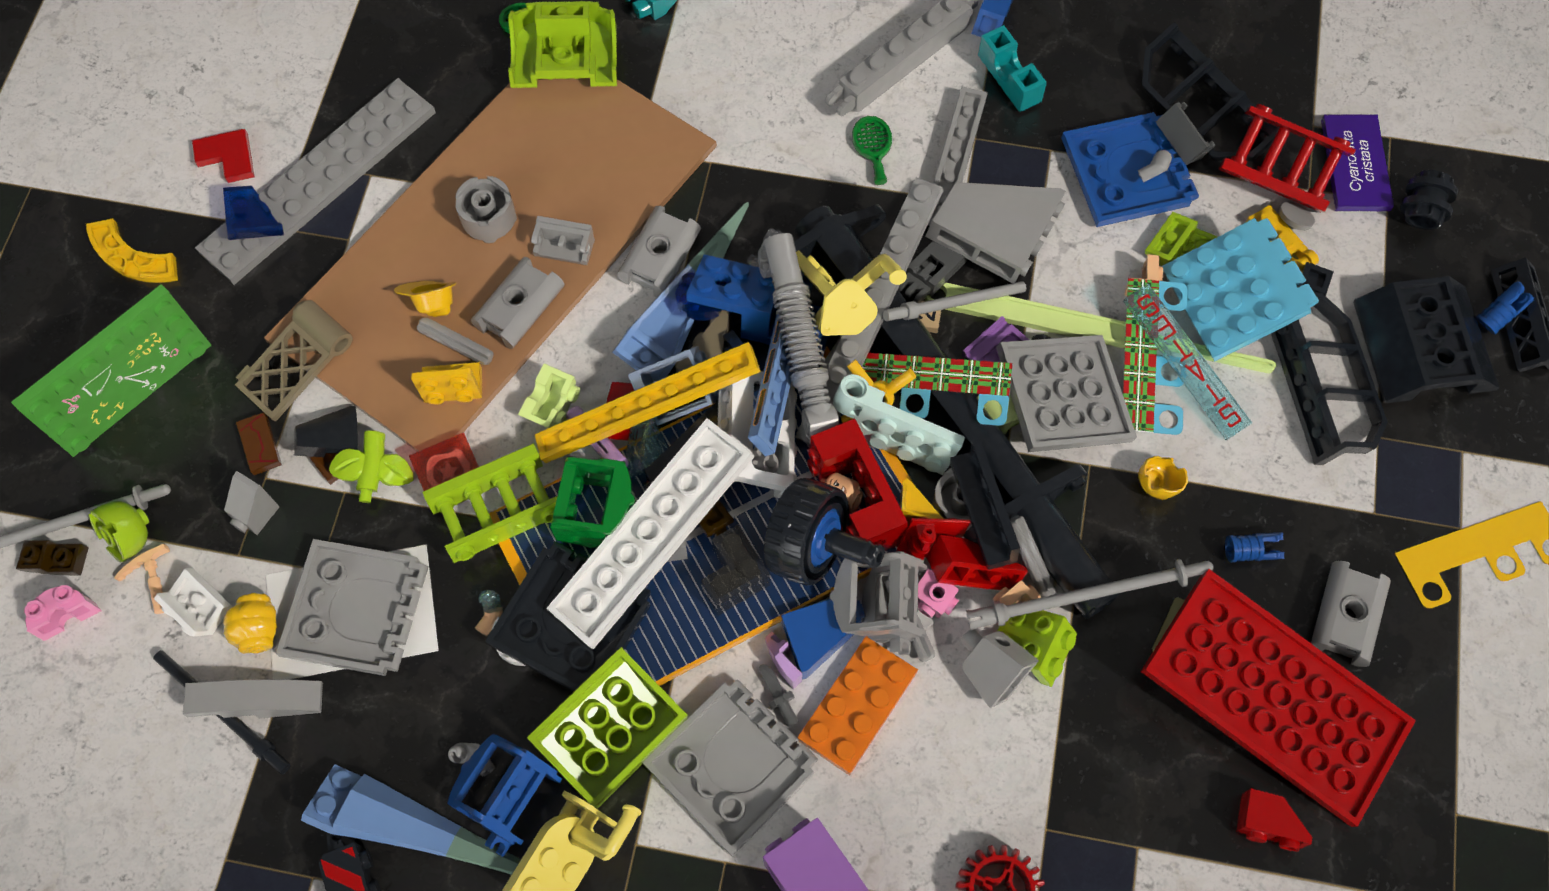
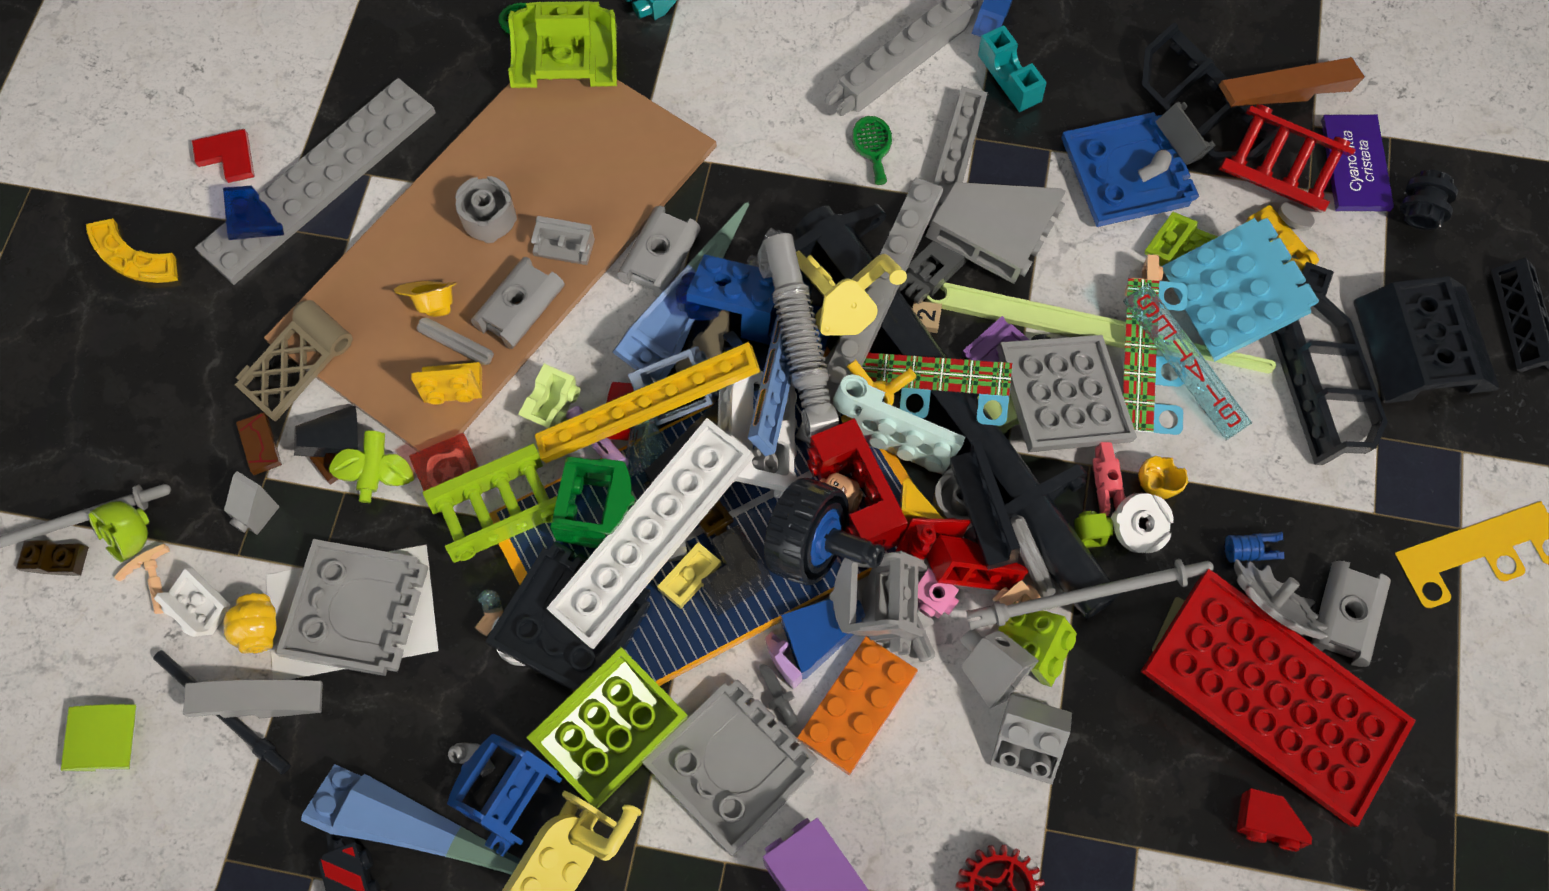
bright green plate [11,284,211,457] -> none
bright pink cylinder [24,585,101,641] -> none
light grey bar [883,281,1026,321] -> none
blue hinge [1476,281,1534,335] -> none
none -> lime slope [61,704,136,772]
none -> light yellow plate [657,542,721,609]
none -> light grey slope [990,694,1072,785]
none -> lime plate [1074,511,1113,548]
none -> coral hinge [1092,442,1125,516]
none -> white plate [1111,493,1173,553]
none -> dark orange slope [1218,57,1365,106]
none -> light grey piece [1234,559,1329,639]

